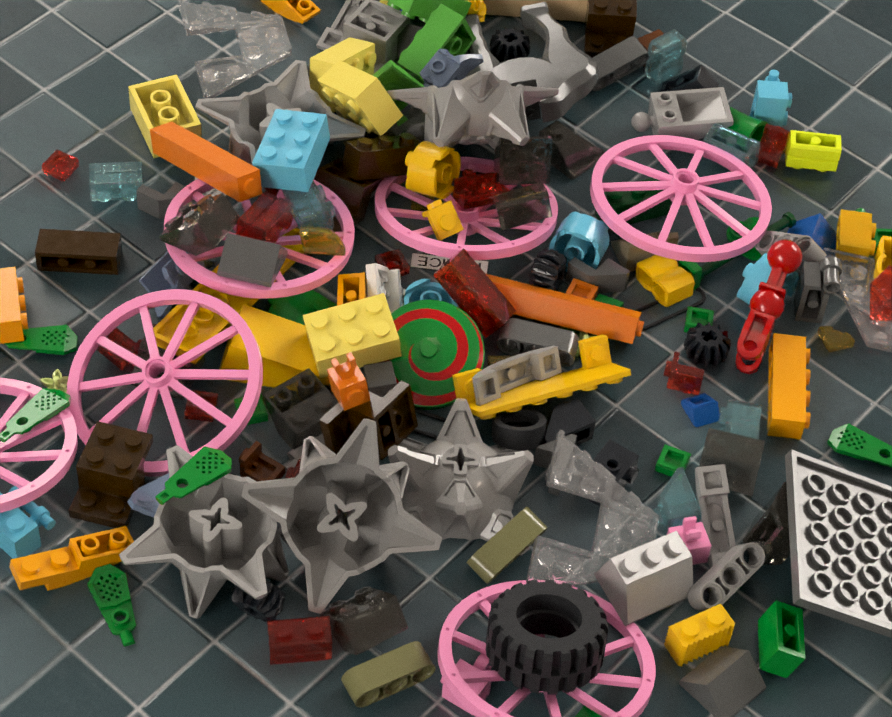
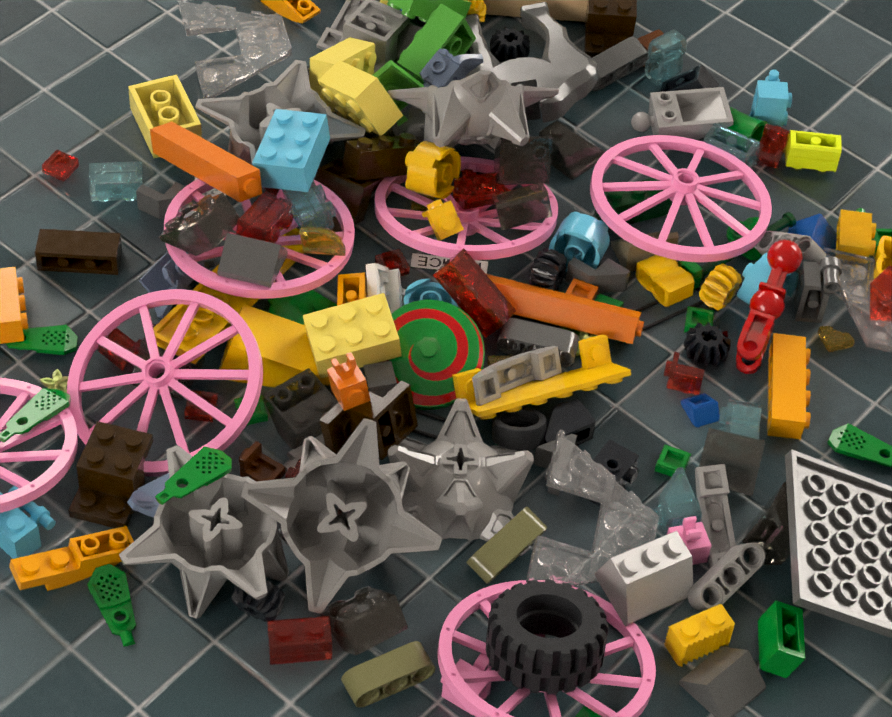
none -> yellow gear [699,263,742,311]

